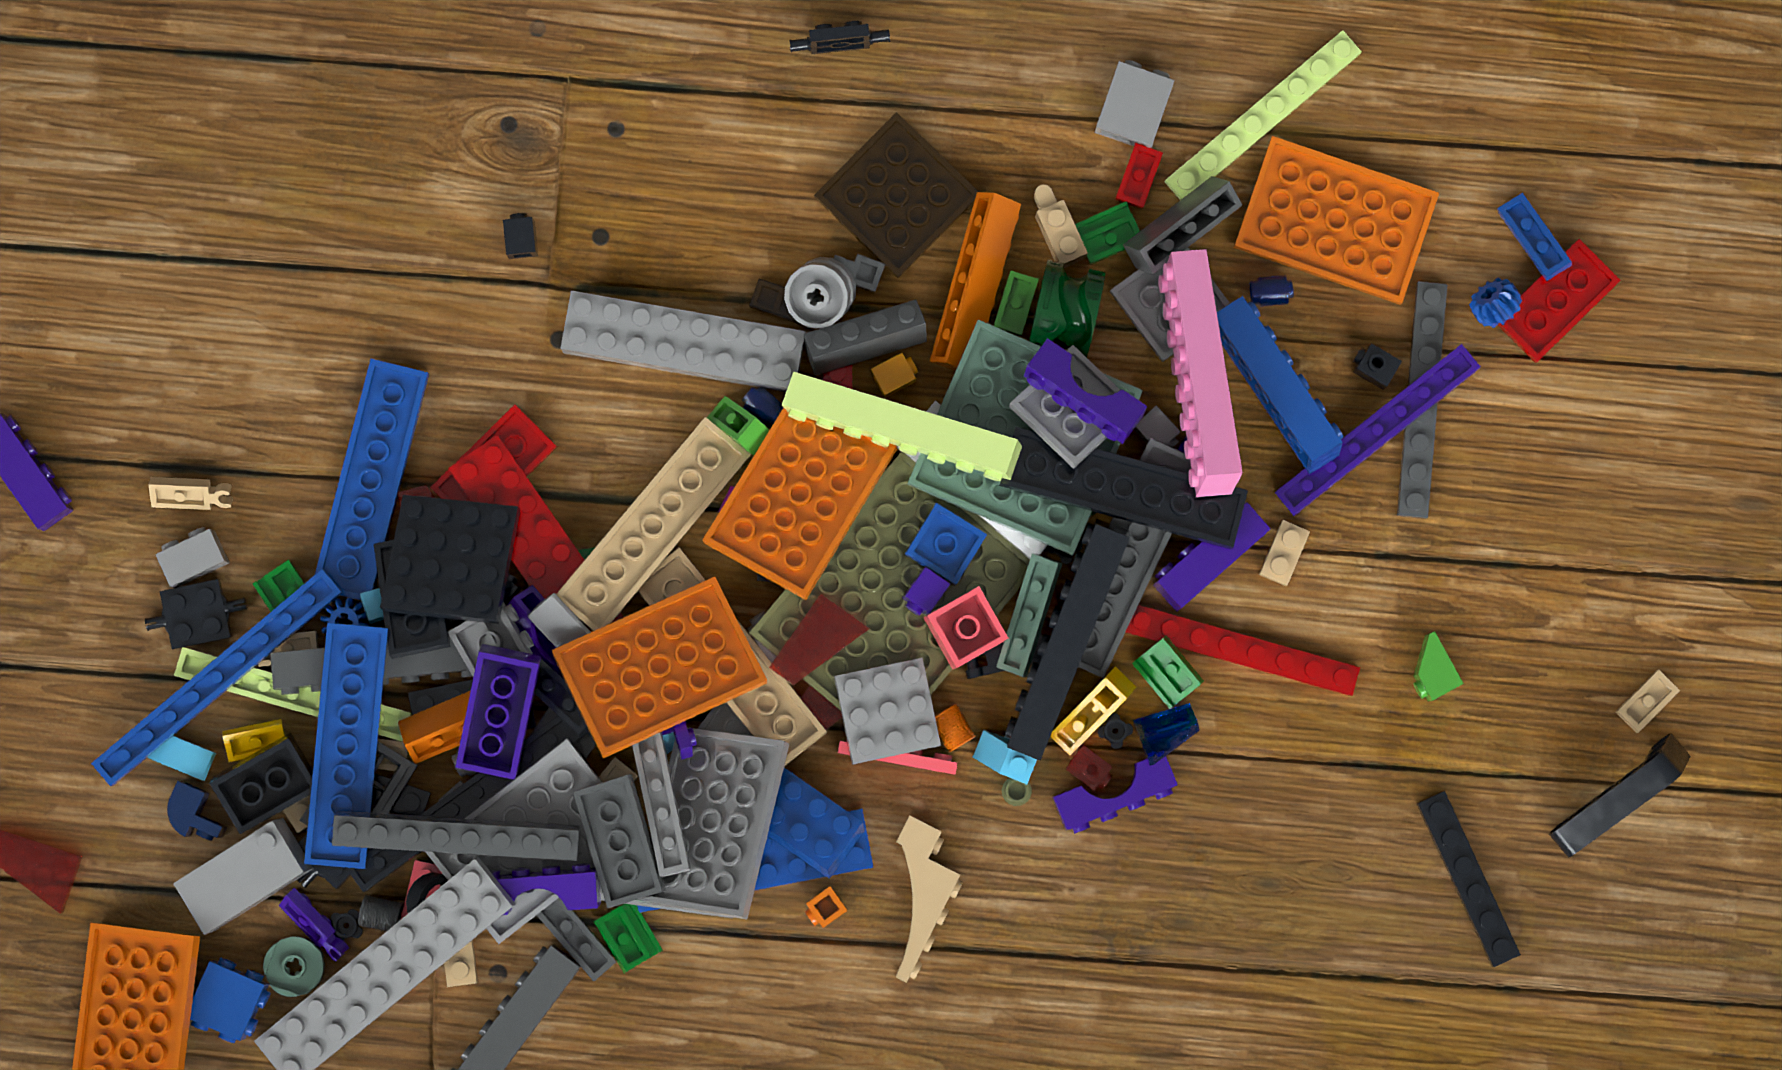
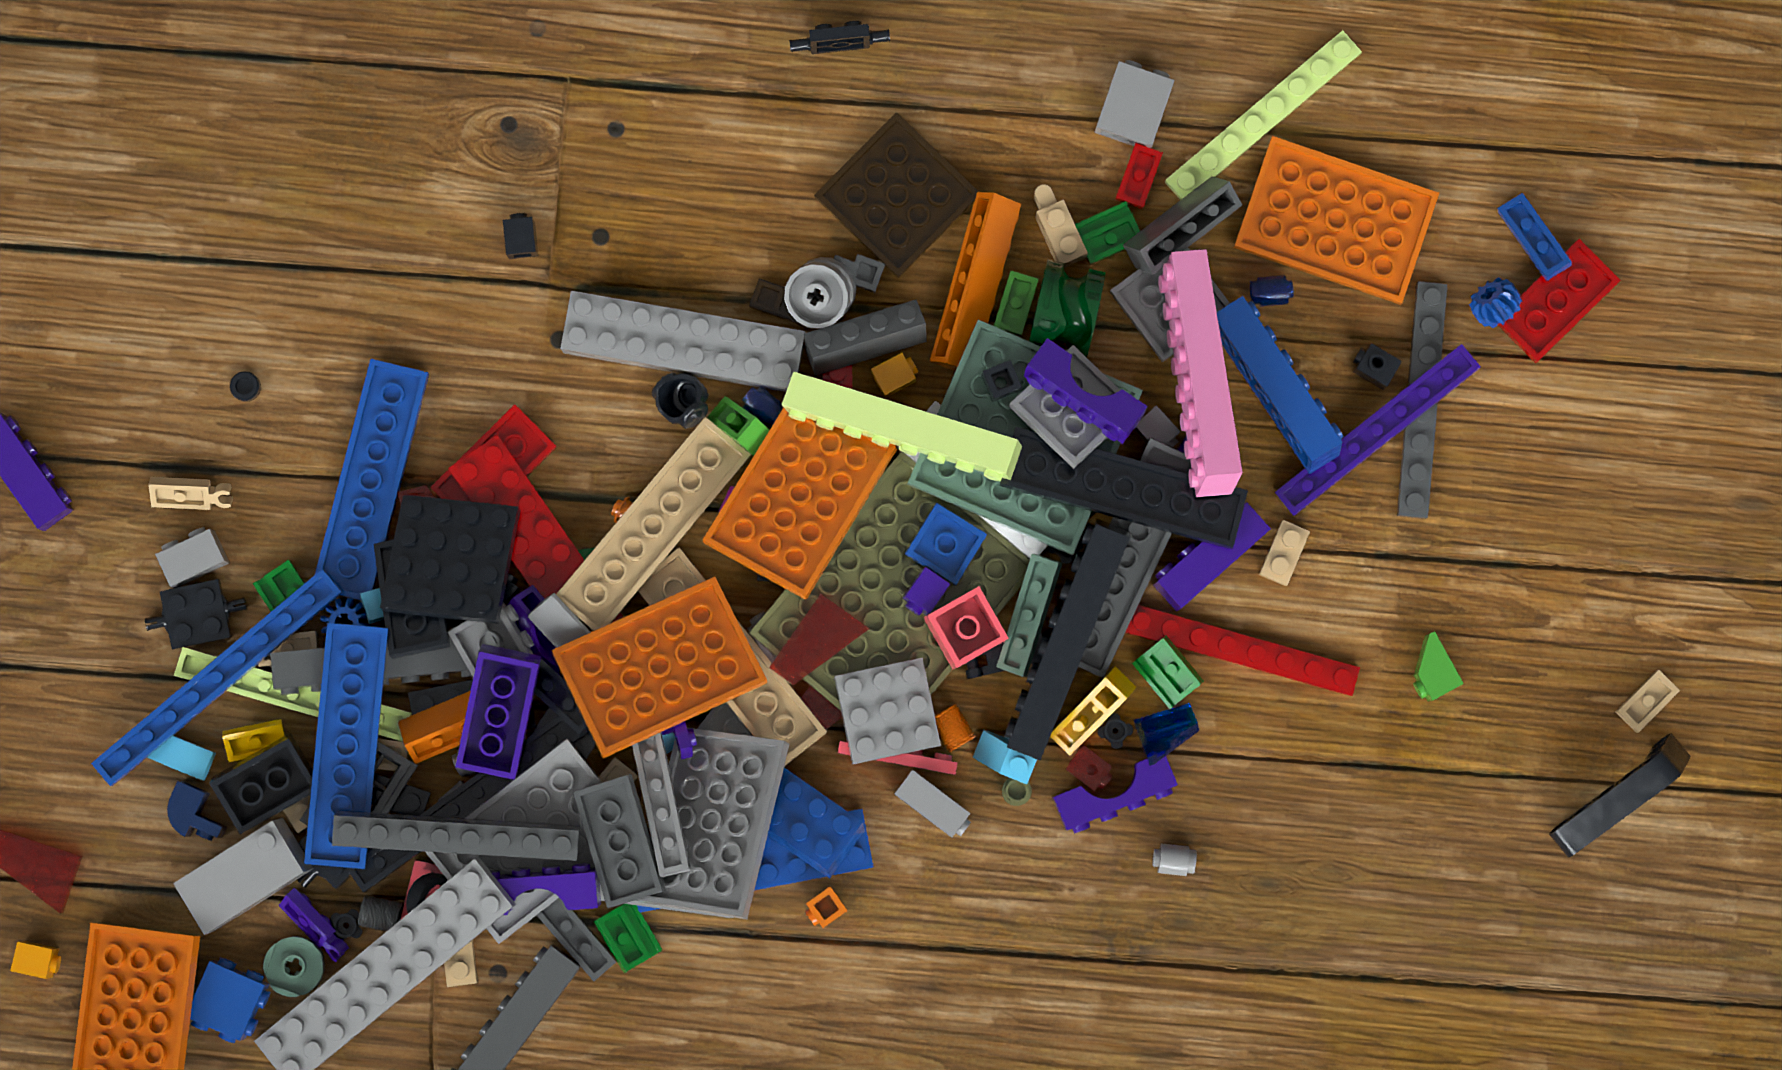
tan arch [896,815,963,983] -> none
black plate [1416,791,1521,967] -> none
none -> light orange brick [10,941,61,979]
none -> black tile [230,371,261,402]
none -> orange plate [611,497,633,523]
none -> black hair [651,373,709,429]
none -> light grey brick [894,770,971,838]
none -> black plate [981,360,1022,402]
none -> light grey brick [1152,843,1197,876]

